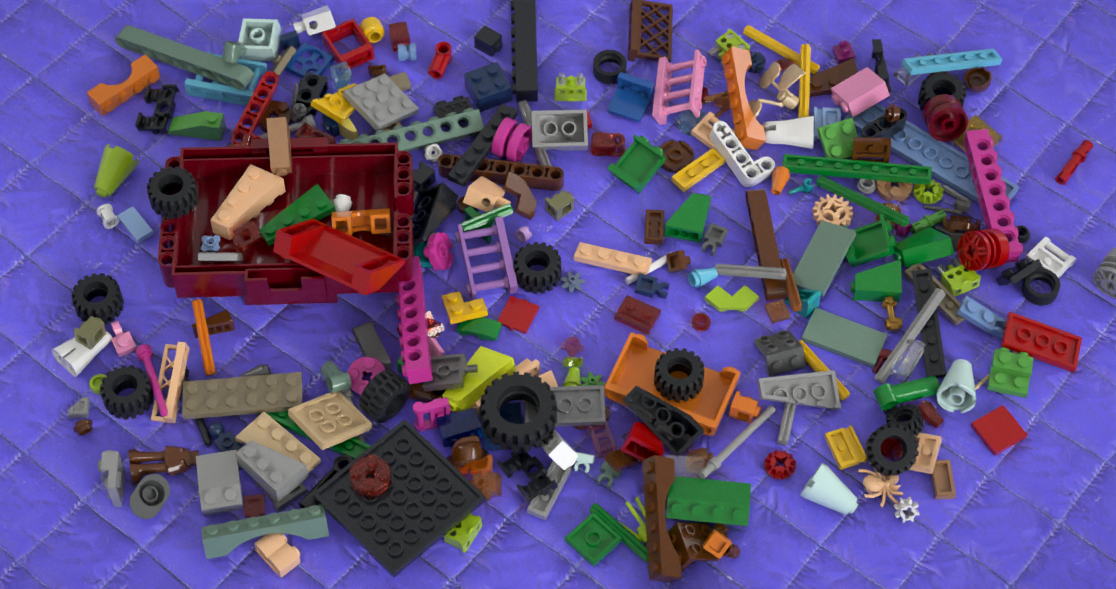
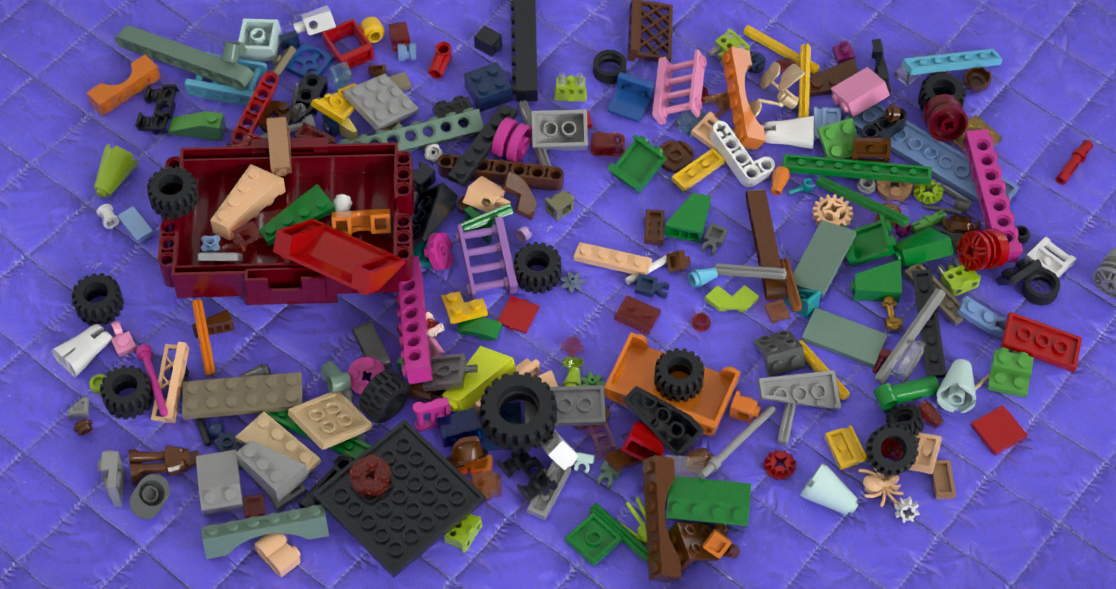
olive brick [73,316,106,350] -> none

